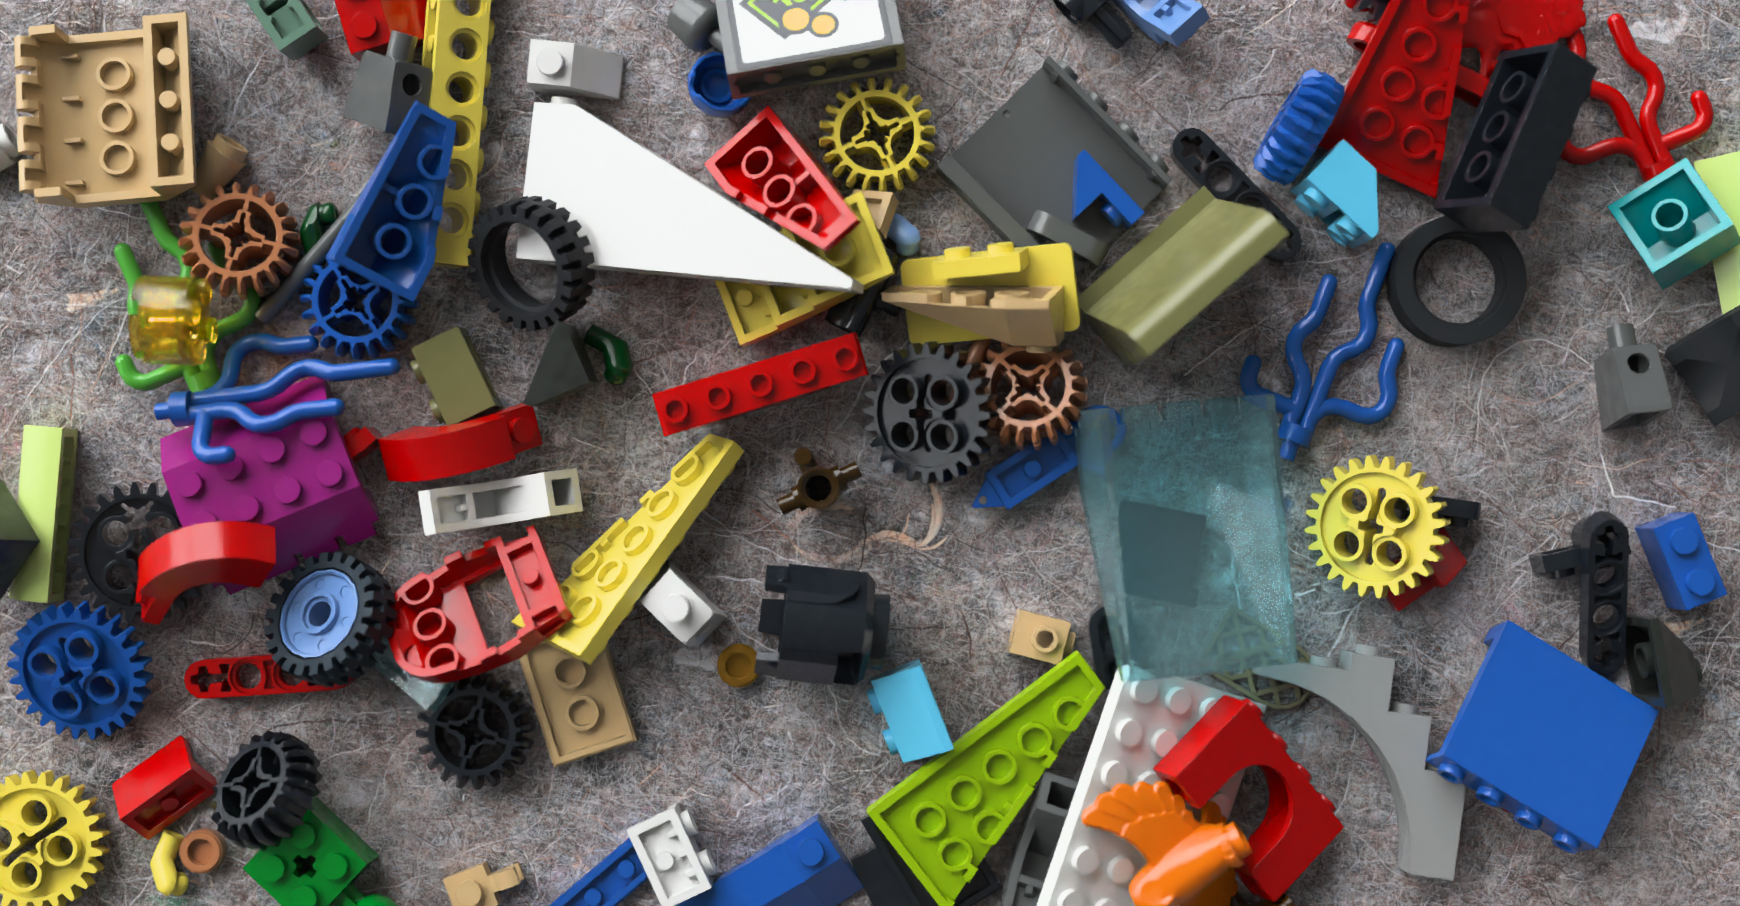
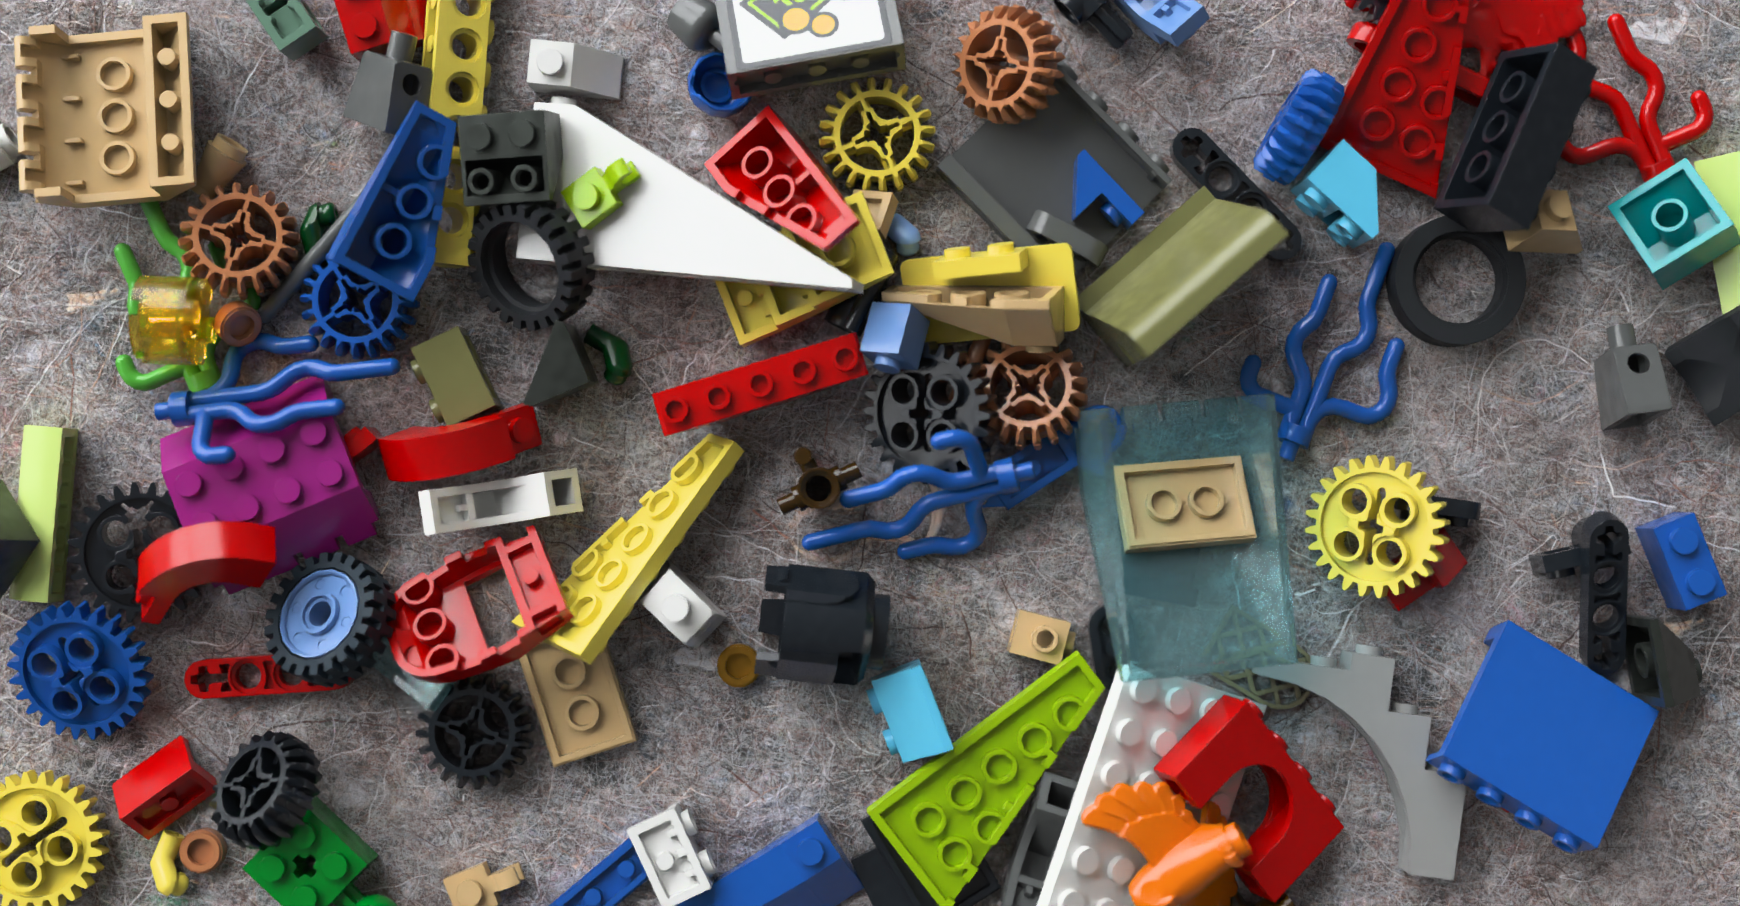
none -> nougat tile [214,301,262,347]
none -> pearl dark grey slope [457,109,563,206]
none -> lime plate [560,157,641,230]
none -> blue plant [802,429,1036,560]
none -> medium blue brick [860,302,930,374]
none -> nougat gear [952,5,1066,125]
none -> tan tile [1111,455,1257,554]
none -> tan slope [1503,189,1583,254]

